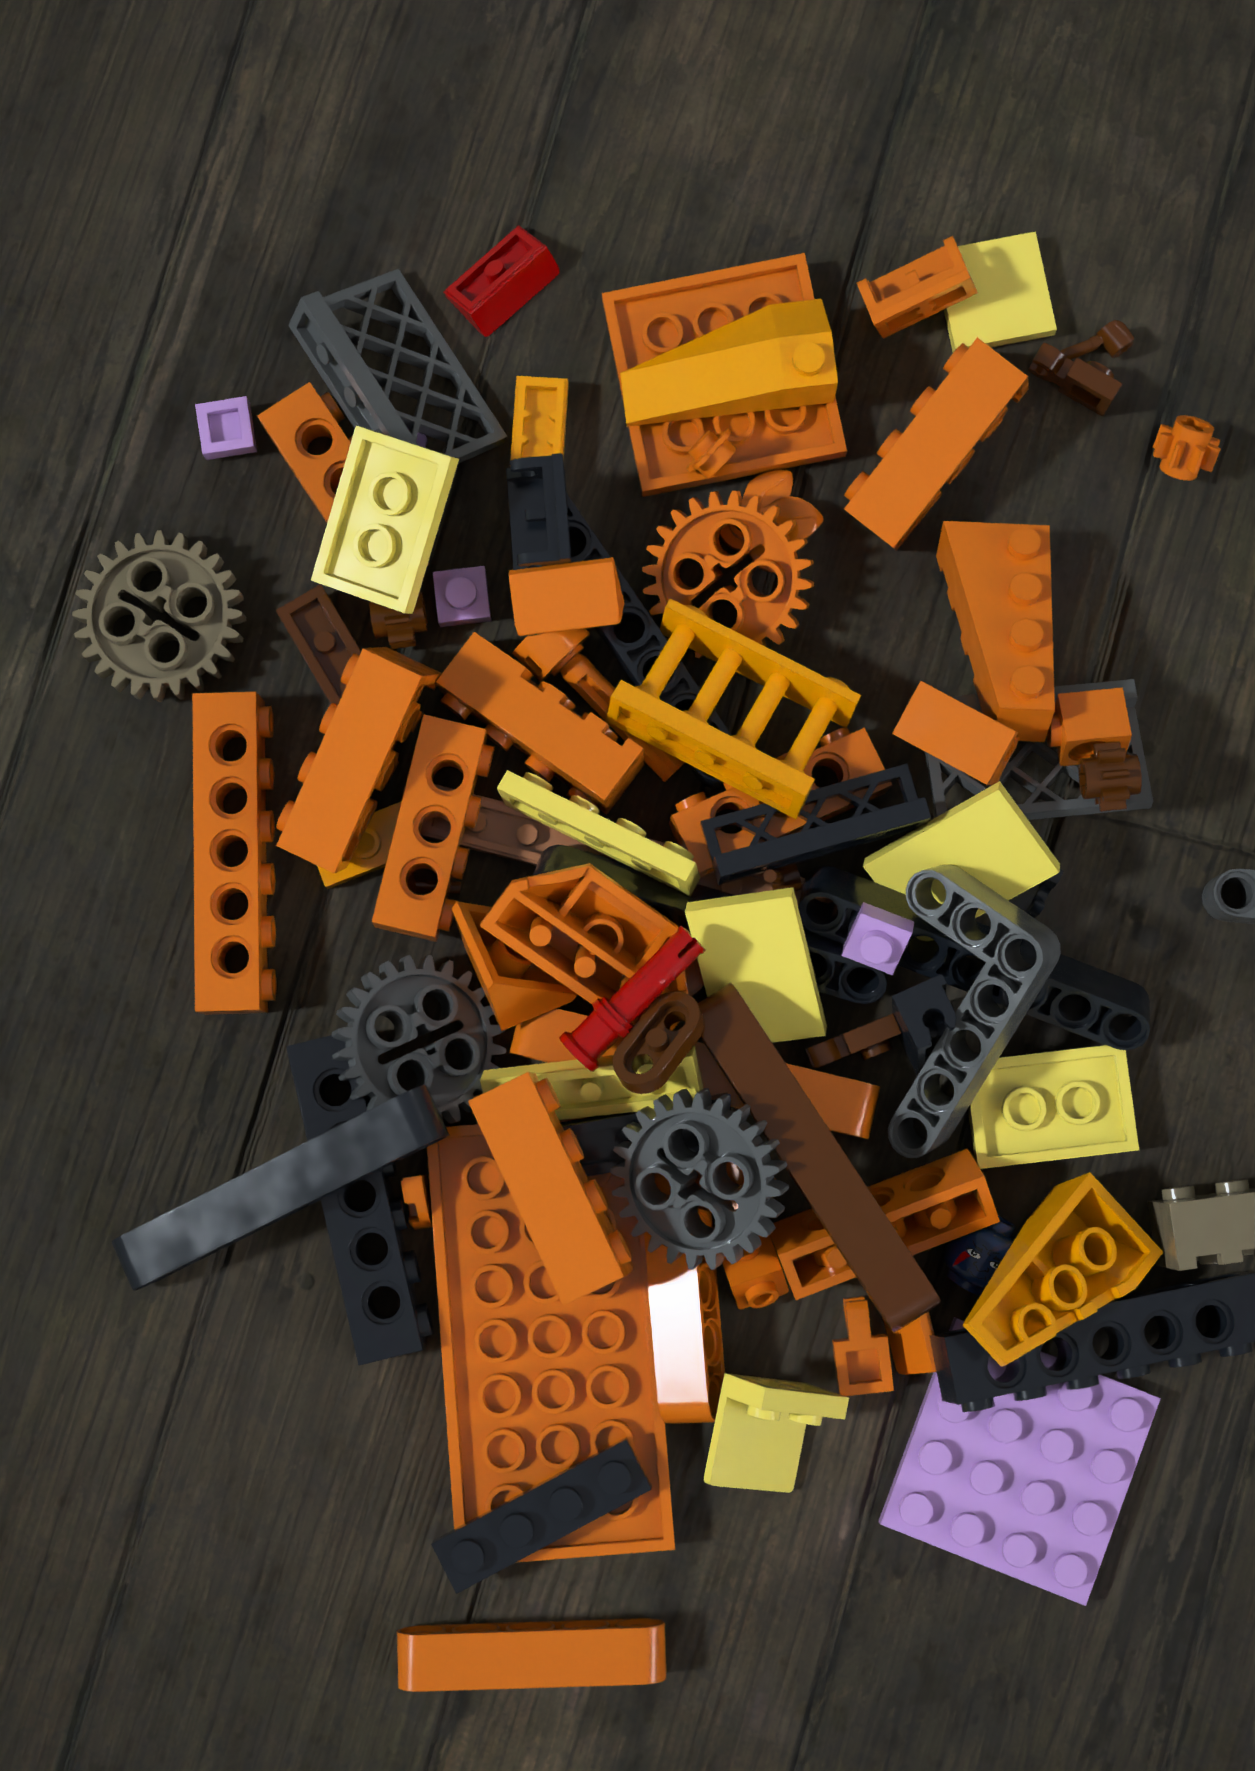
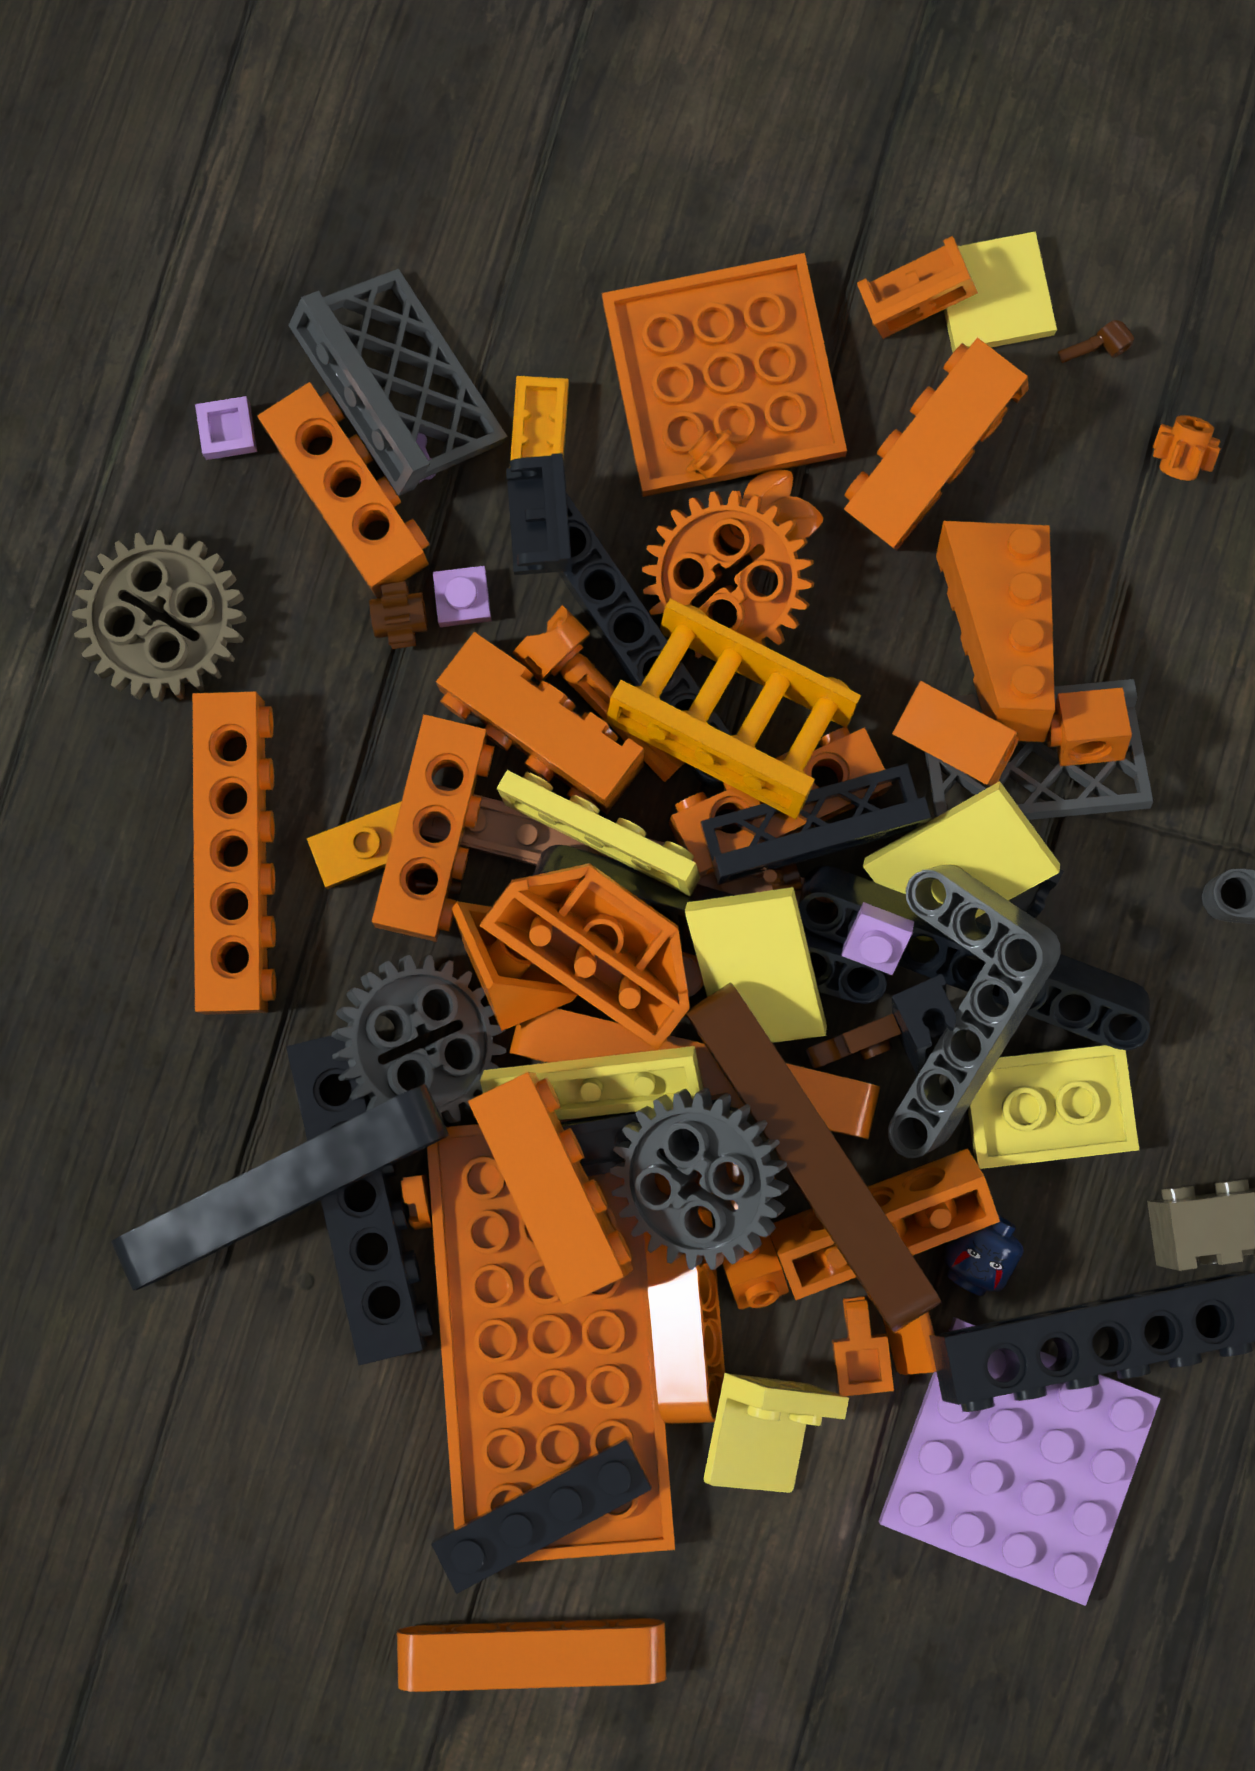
reddish brown plate [276,584,361,704] -> none
orange wedge [276,647,442,873] -> none
light yellow plate [311,426,459,614] -> none
red slope [443,225,560,337] -> none
orange slope [508,557,624,636] -> none
red pin [559,925,706,1072] -> none
reddish brown plate [613,991,704,1094] -> none
light orange wedge [620,299,838,427] -> none
light orange wedge [963,1172,1163,1366] -> none
reddish brown plate [1028,342,1123,417] -> none
reddish brown gear [1079,741,1142,812] -> none

